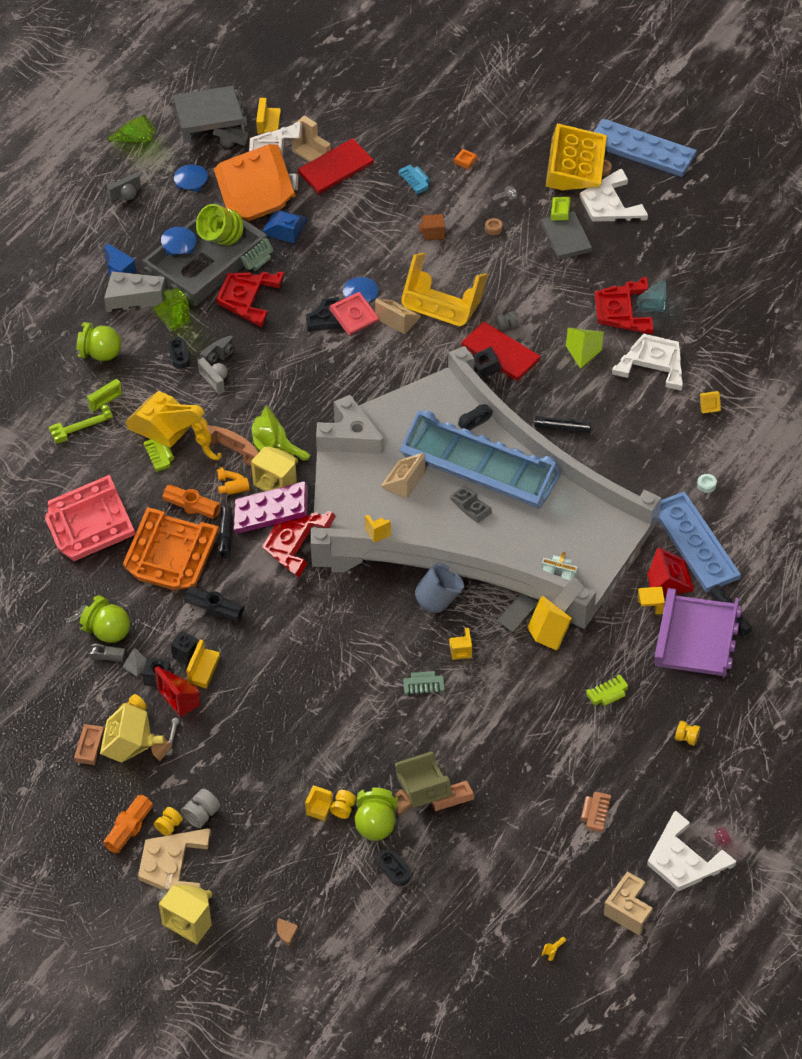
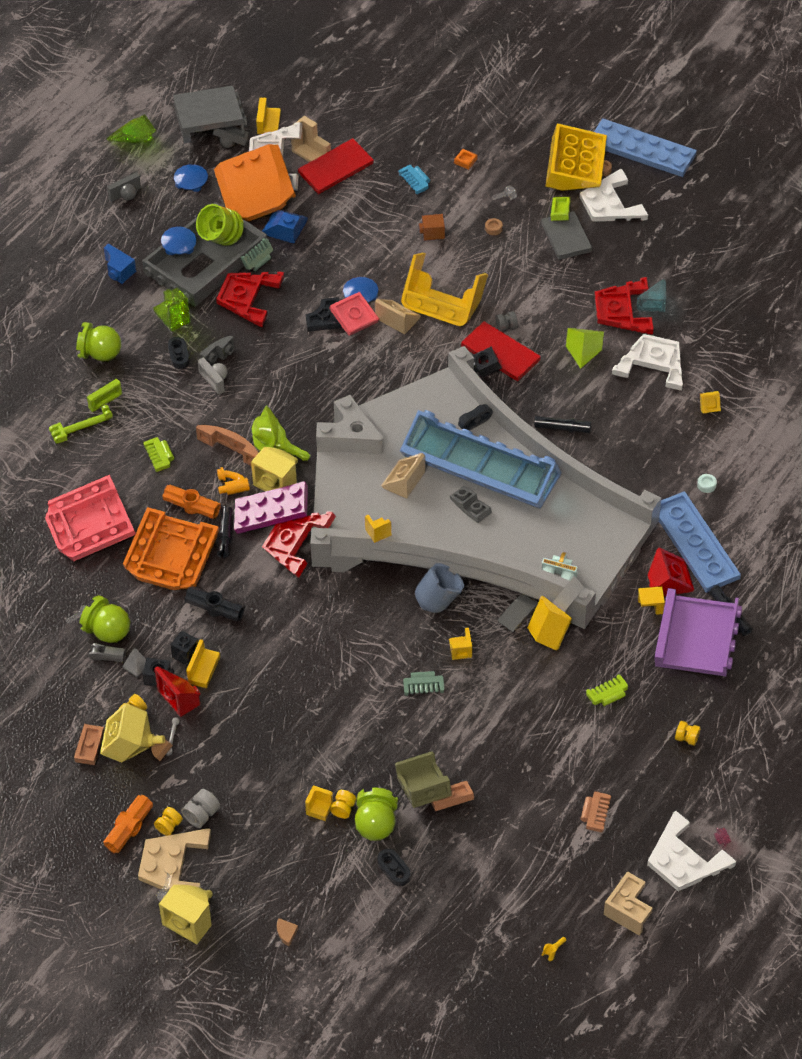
light grey wedge [104,272,166,312] -> none
yellow slope [125,391,222,461] -> none
medium nougat tile [395,789,412,817] -> none

